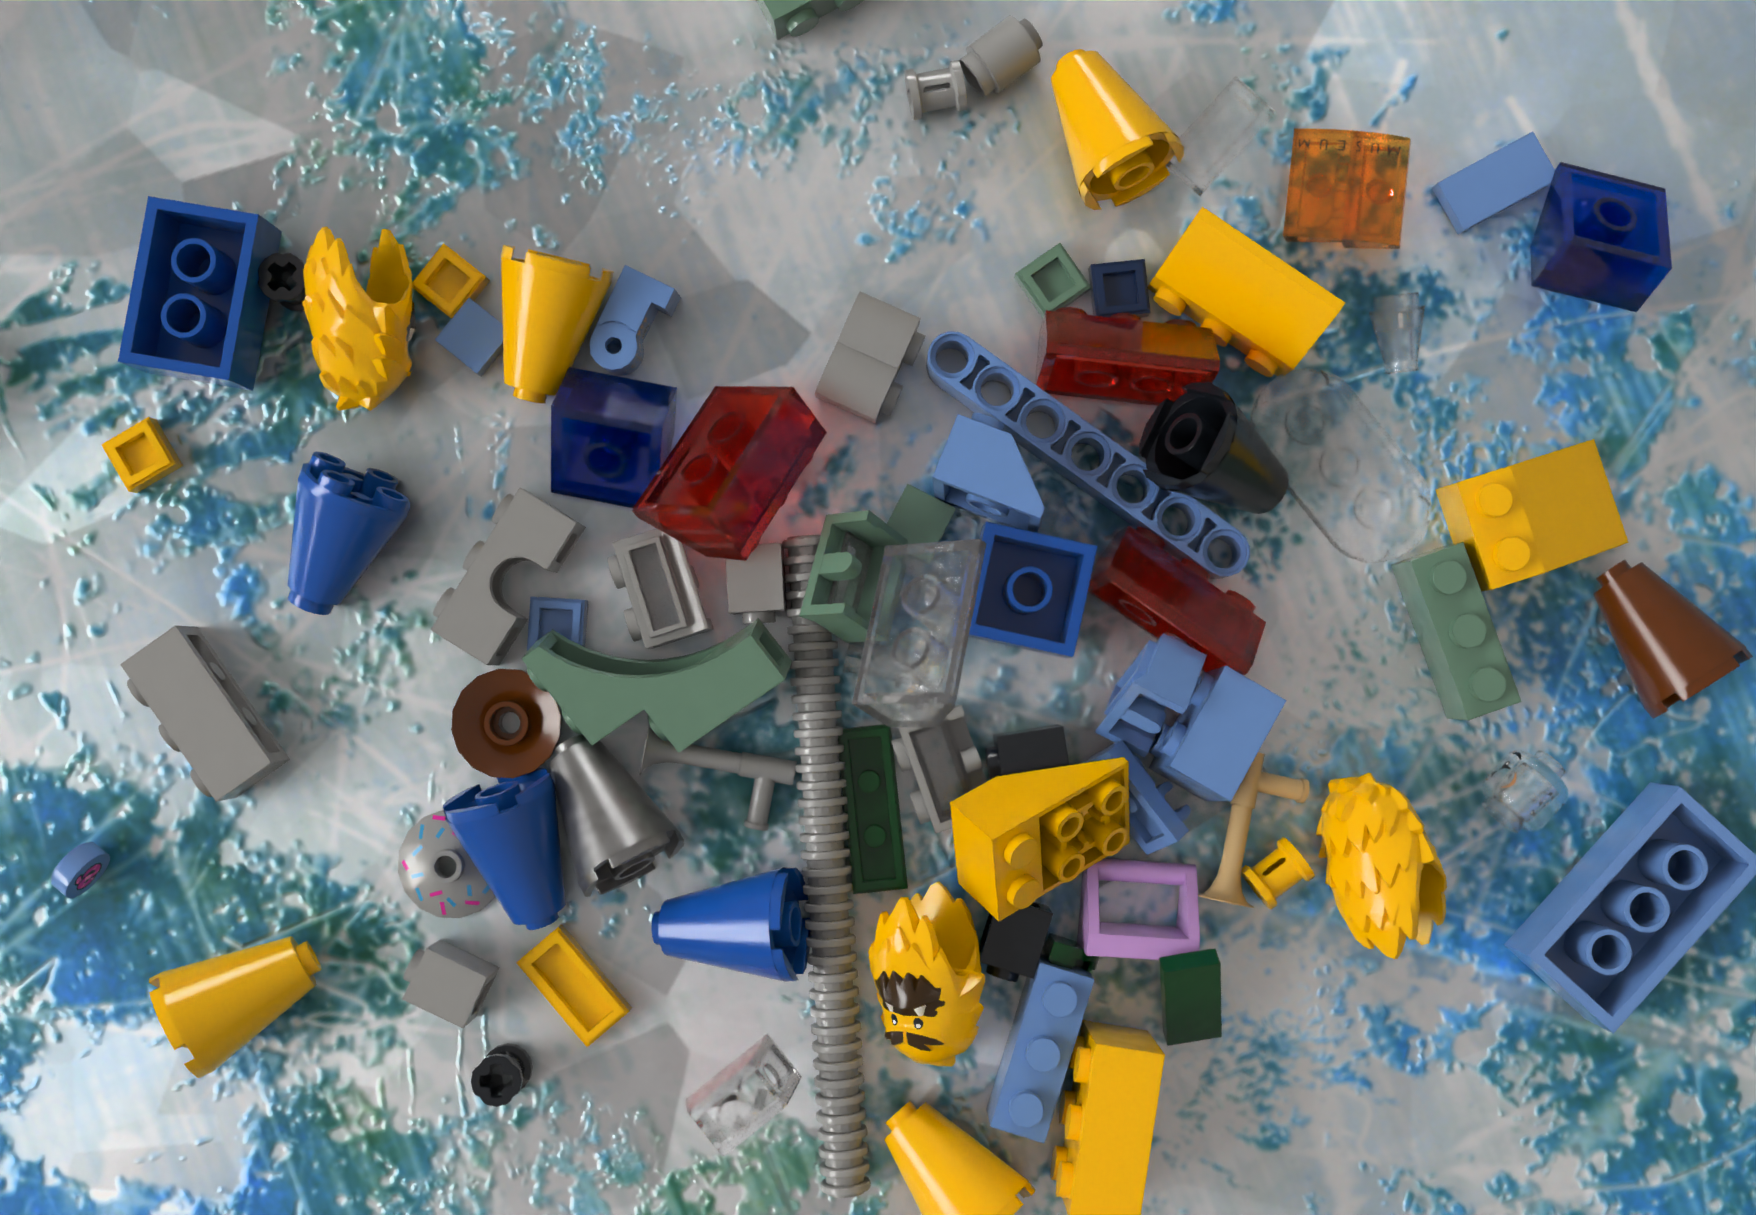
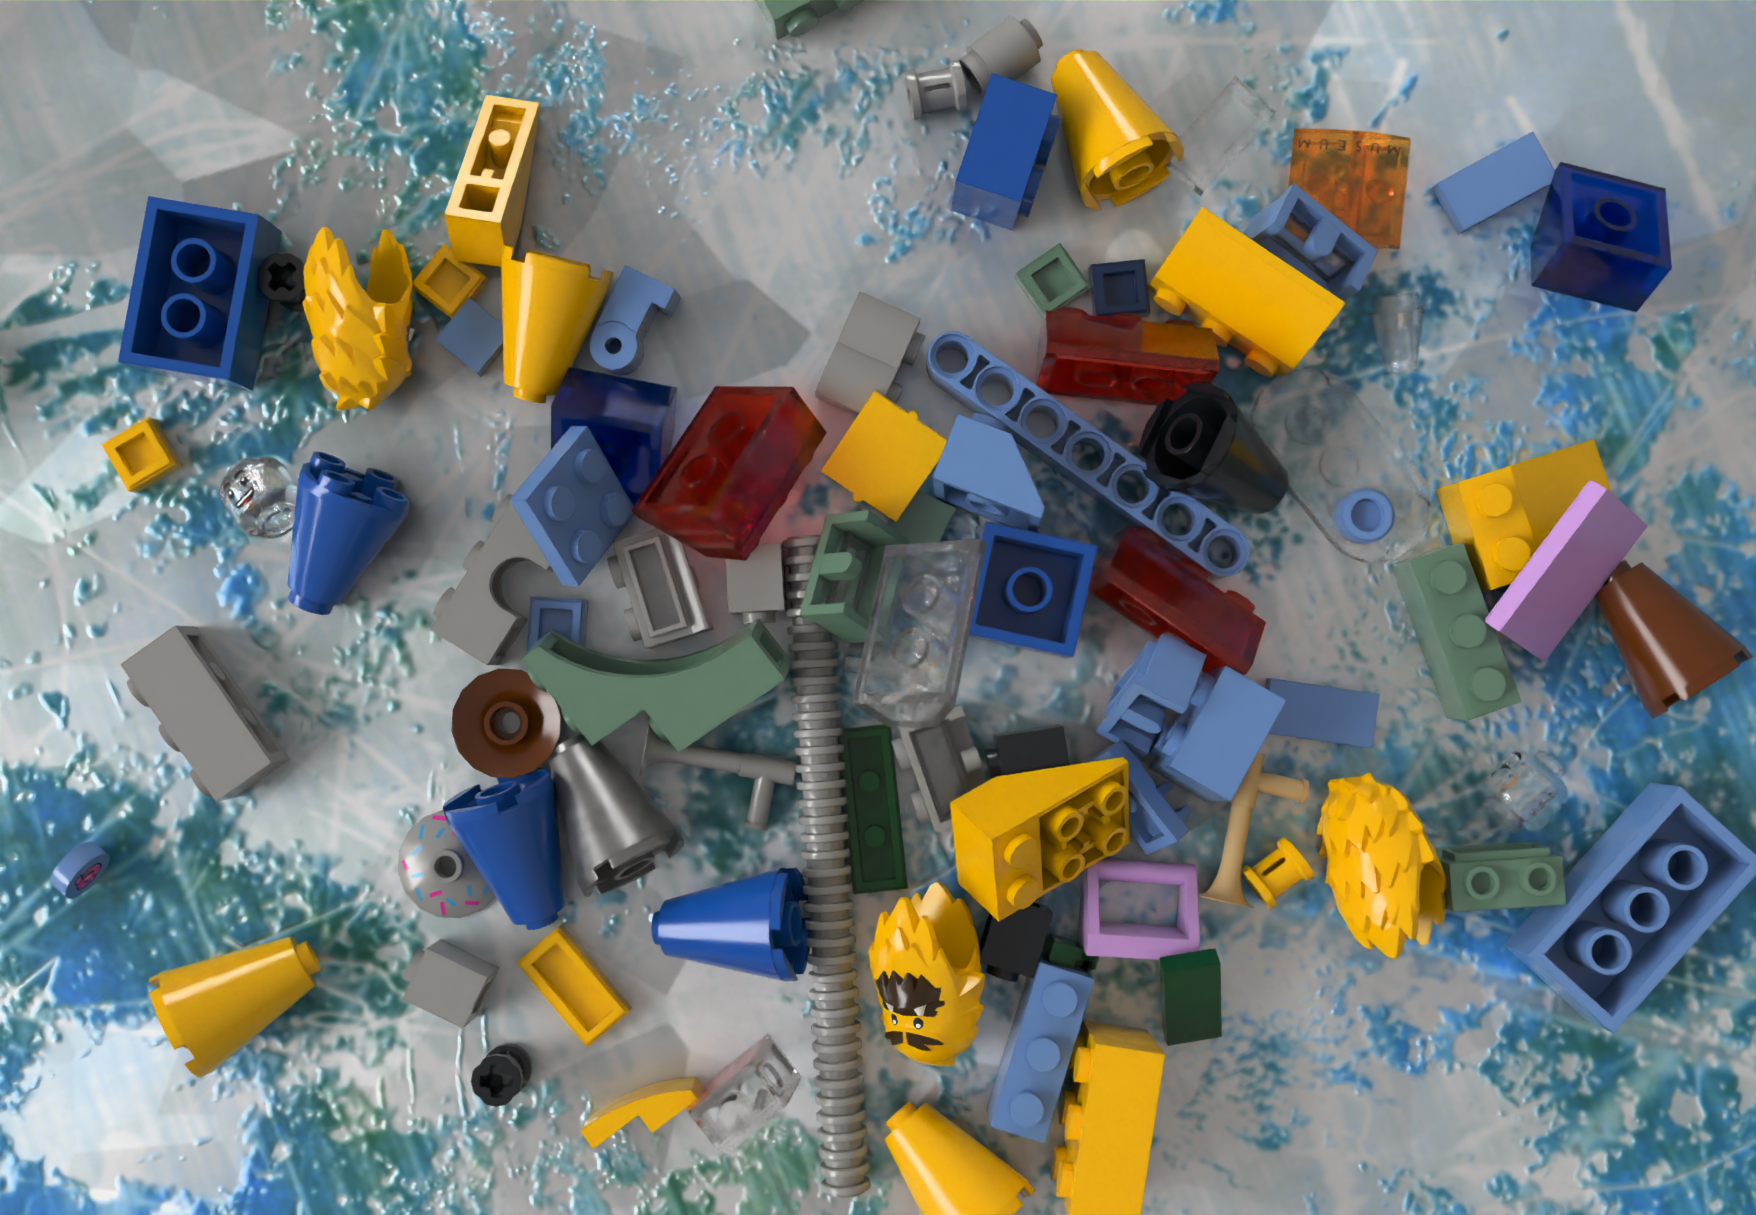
none -> clear head [218,456,298,539]
none -> yellow slope [444,95,540,267]
none -> medium blue plate [509,426,637,586]
none -> yellow slope [580,1077,703,1149]
none -> yellow piece [821,390,948,522]
none -> blue brick [951,73,1062,231]
none -> medium blue window [1243,183,1378,301]
none -> medium blue tile [1265,678,1380,748]
none -> medium blue tile [1334,488,1395,544]
none -> sand green window [1435,841,1566,912]
none -> lavender tile [1485,480,1648,662]

